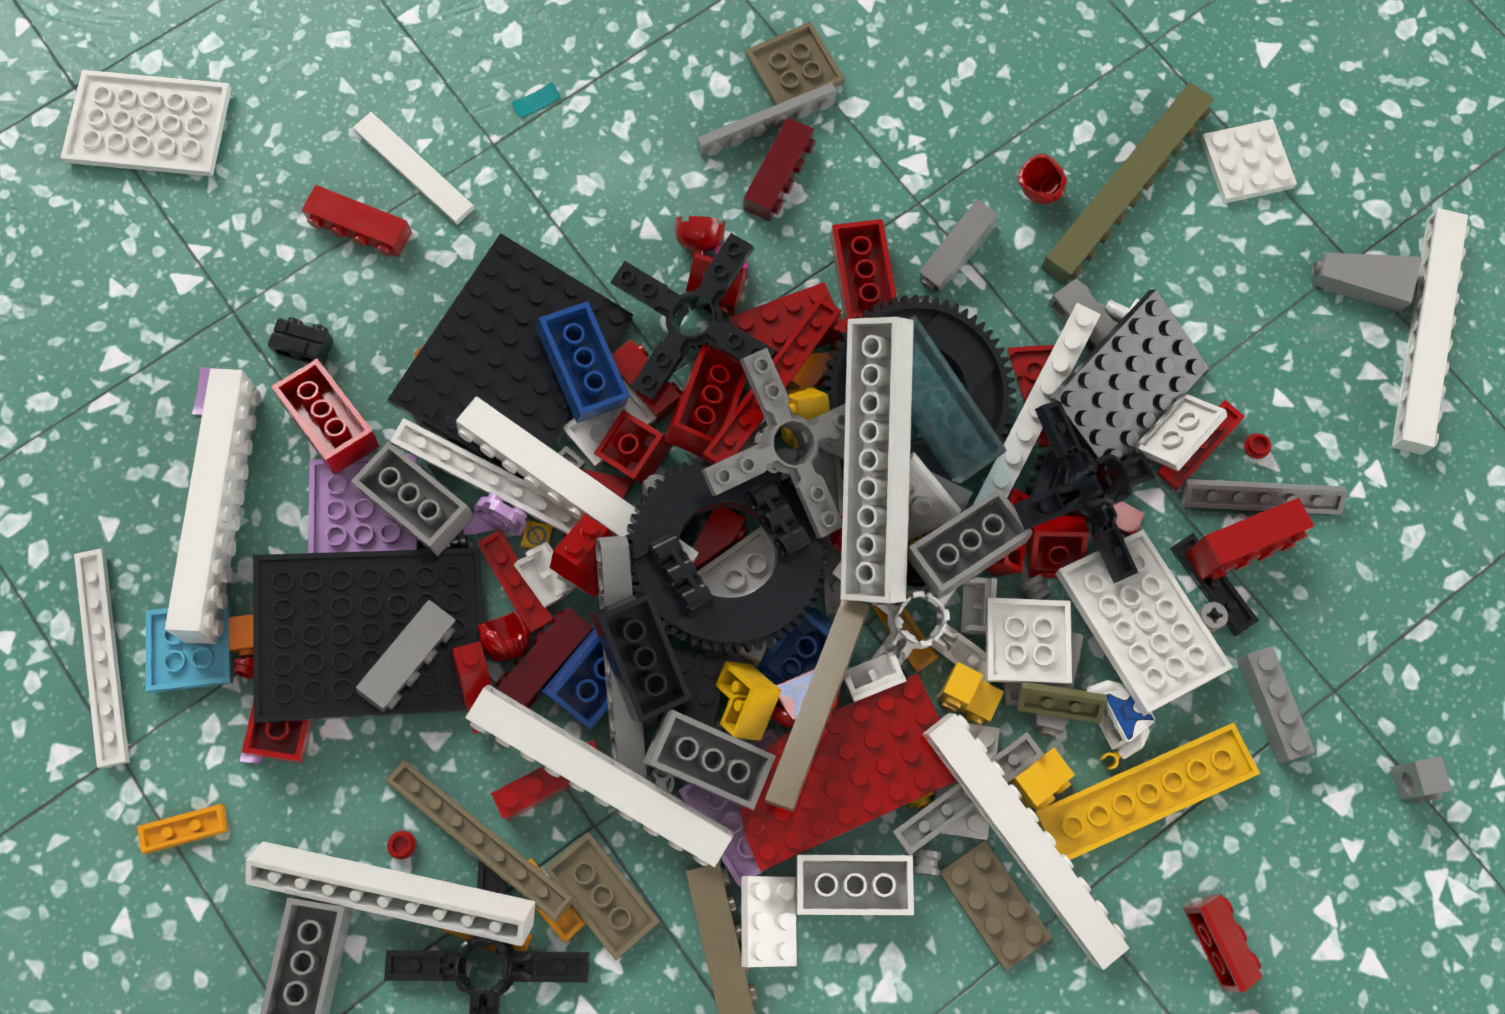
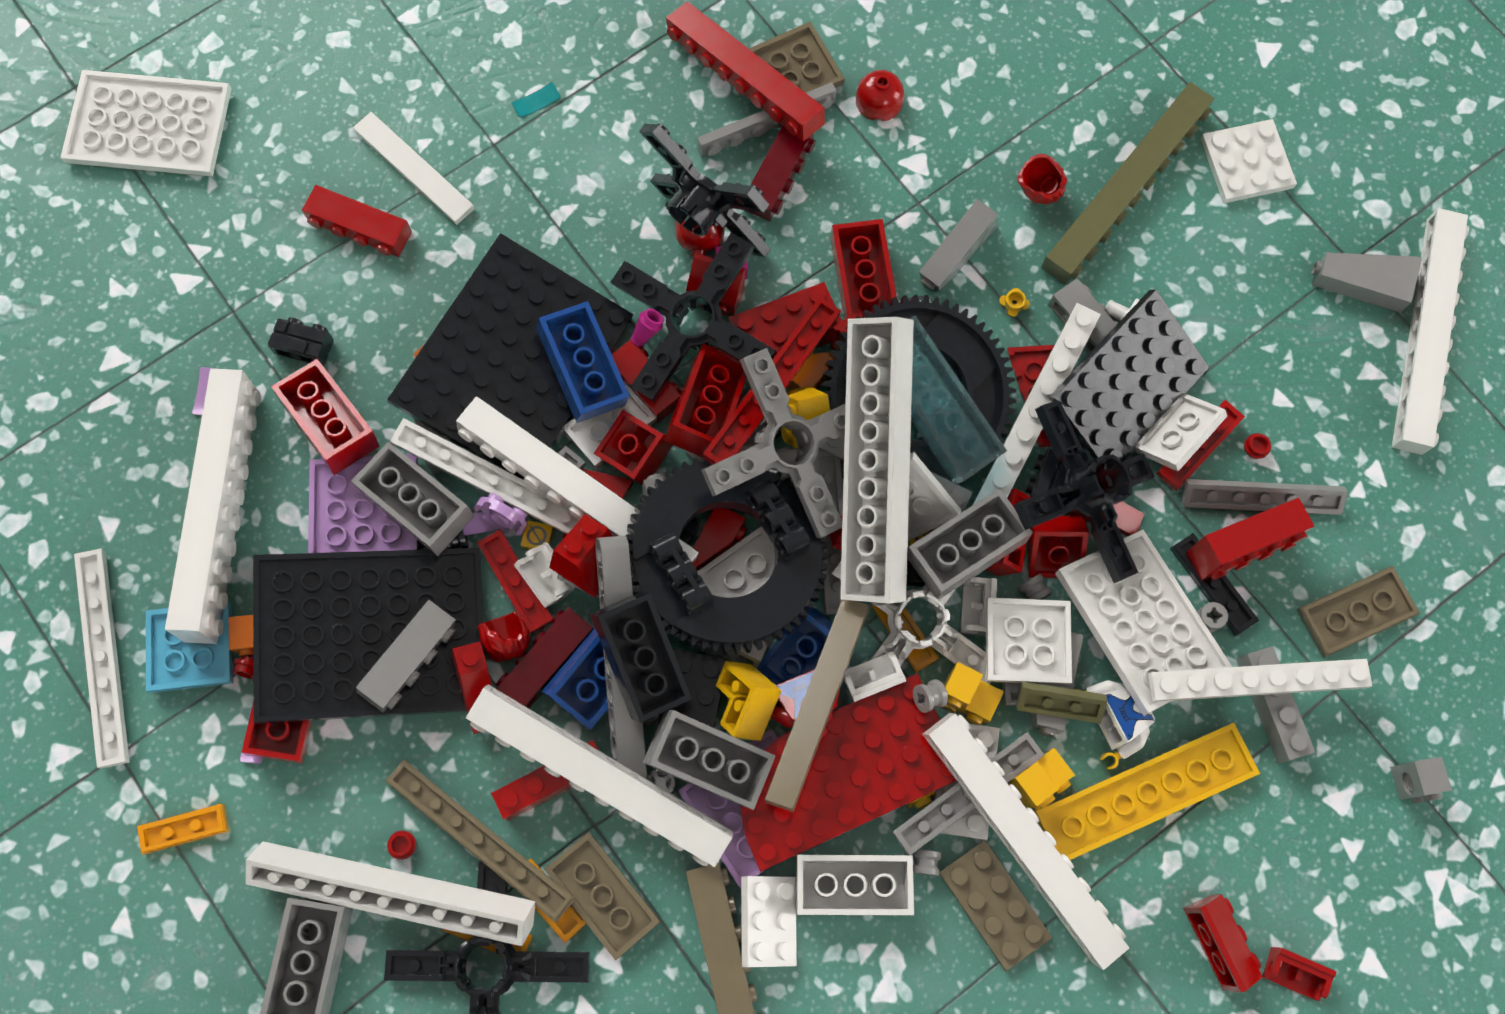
none -> dark pink cone [631,309,664,347]
none -> black piece [639,123,771,257]
none -> red brick [666,1,825,142]
none -> red cylinder [856,70,905,121]
none -> light grey wheel [913,679,948,713]
none -> yellow plate [999,288,1030,317]
none -> white plate [1148,659,1372,702]
none -> red hinge [1262,947,1337,1001]
none -> dark tan tile [1297,566,1420,658]

